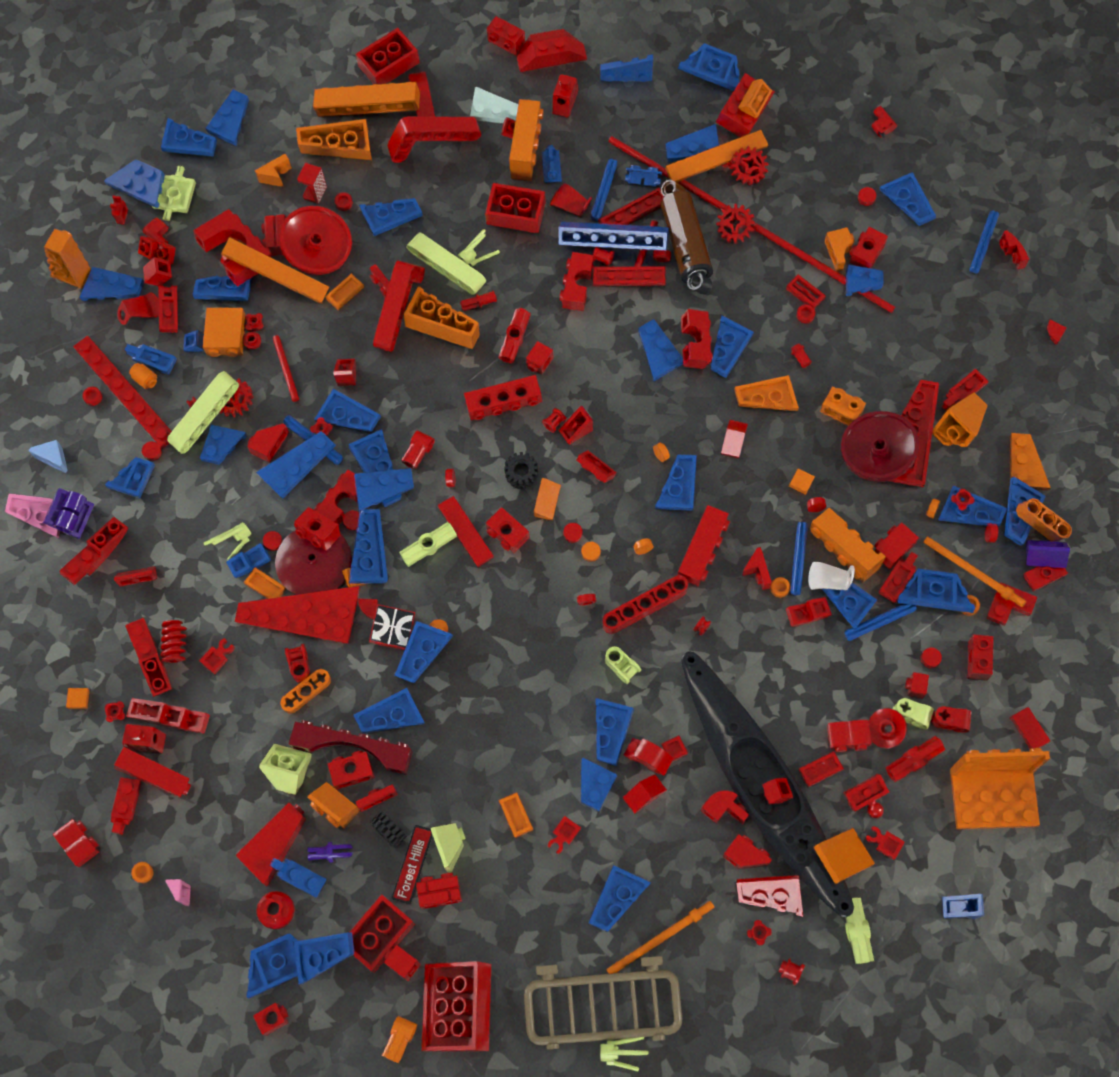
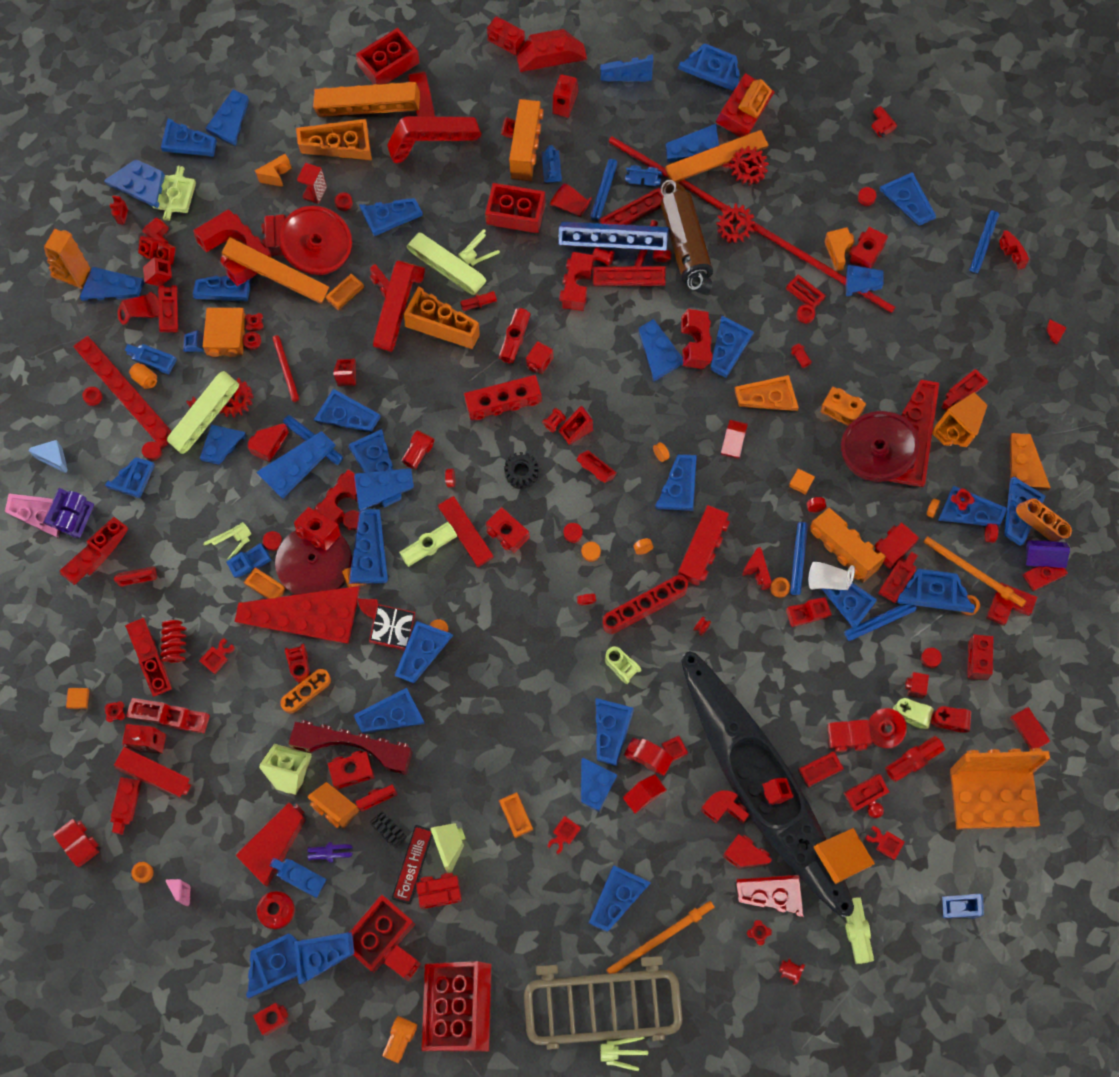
red plate [310,417,333,436] -> none
light aqua wing [470,87,518,123] -> none
orange slope [534,478,561,520] -> none

